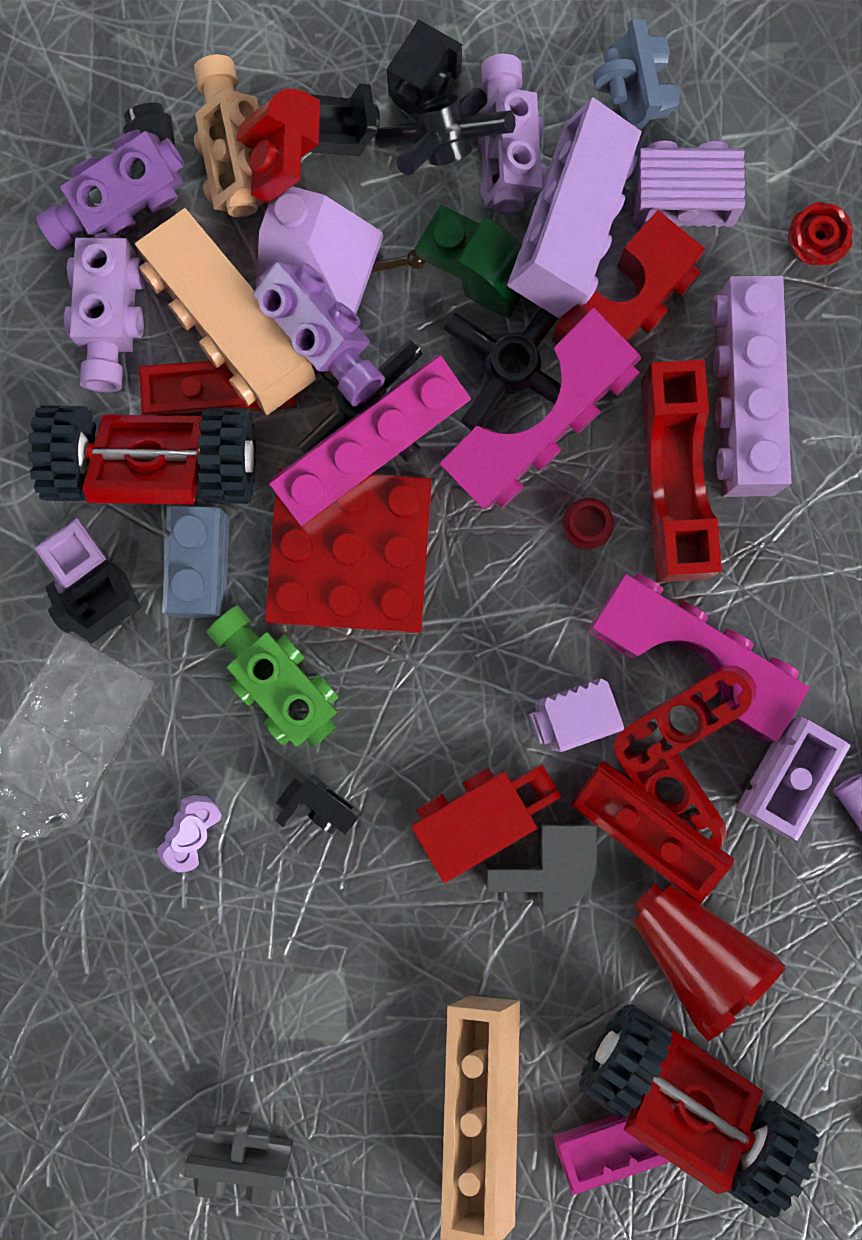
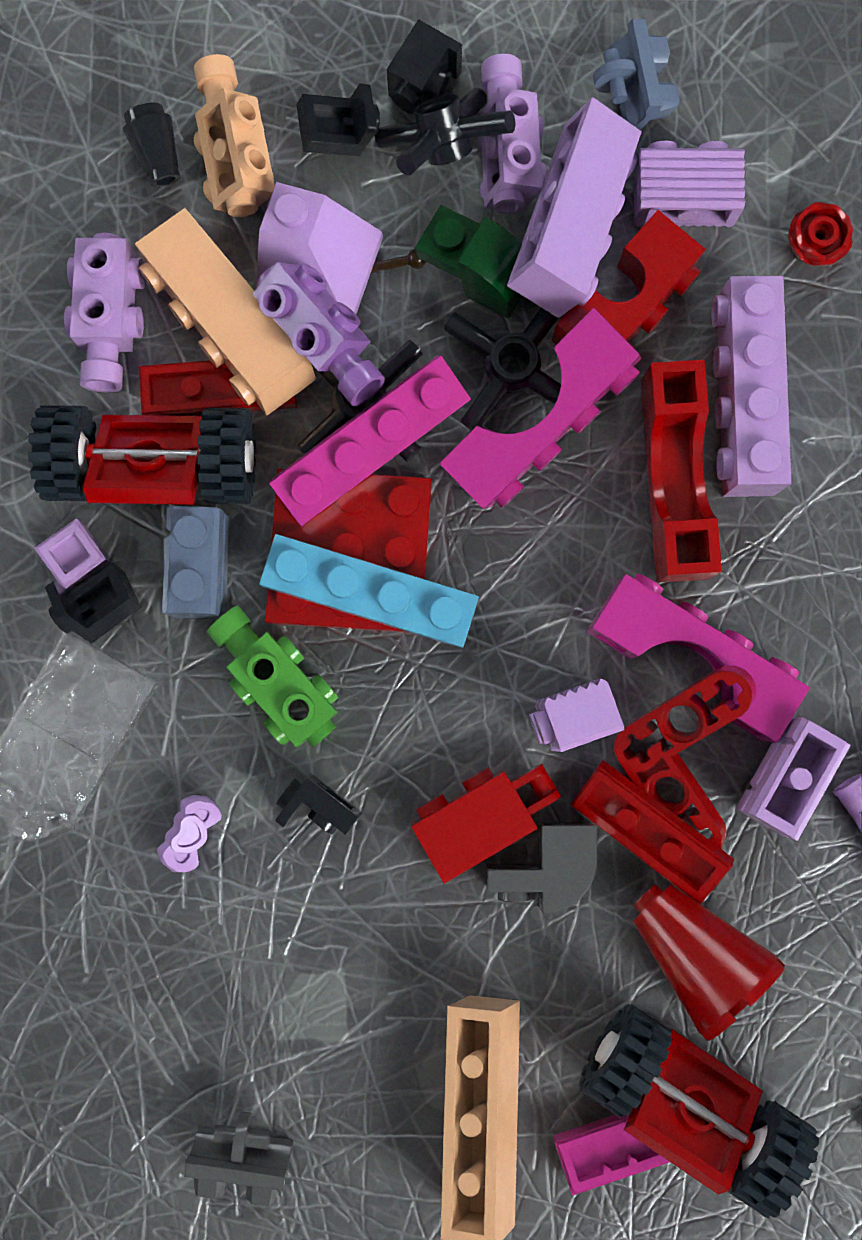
medium lavender brick [36,130,185,251] -> none
red brick [236,88,320,204] -> none
dark red plate [562,498,614,550] -> none
none -> medium azure plate [259,534,479,649]

